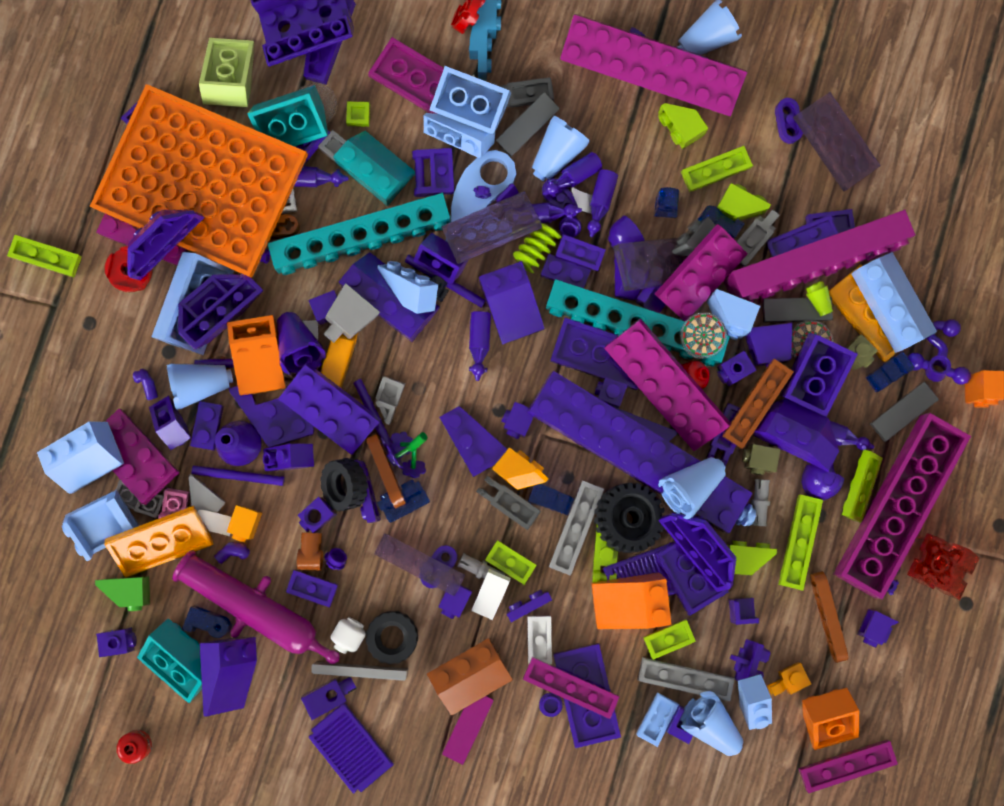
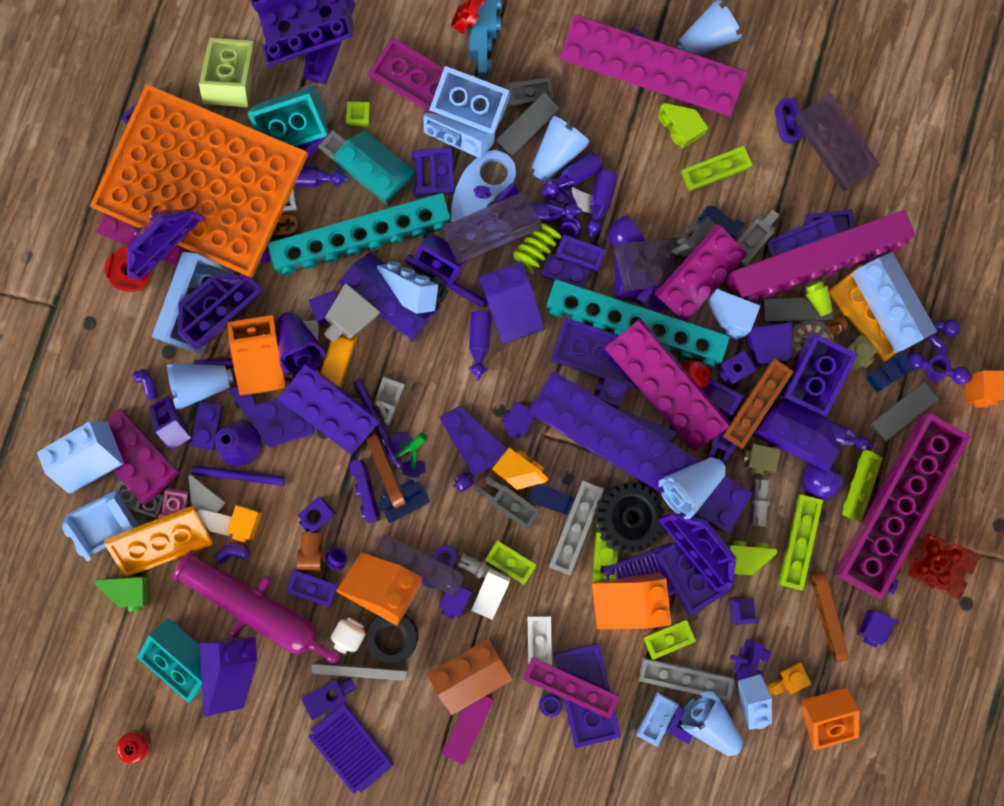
lime plate [7,235,82,278] -> none
dark purple brick [96,627,137,658] -> none
clear blue leg [182,605,232,638] -> none
dark purple slope [263,444,314,471] -> none
black tyre [320,458,368,511] -> none
dark purple plate [506,589,552,622] -> none
clear blue leg [654,187,680,219] -> none
clear tile [680,313,727,359] -> none
lime slope [714,183,771,223] -> none
light blue plate [736,504,756,526] -> none
magenta plate [799,740,898,793] -> none
none -> orange slope [336,552,423,626]
none -> dark purple plate [453,472,475,493]
none -> dark purple tile [702,378,745,418]
none -> dark orange hinge [828,317,849,337]

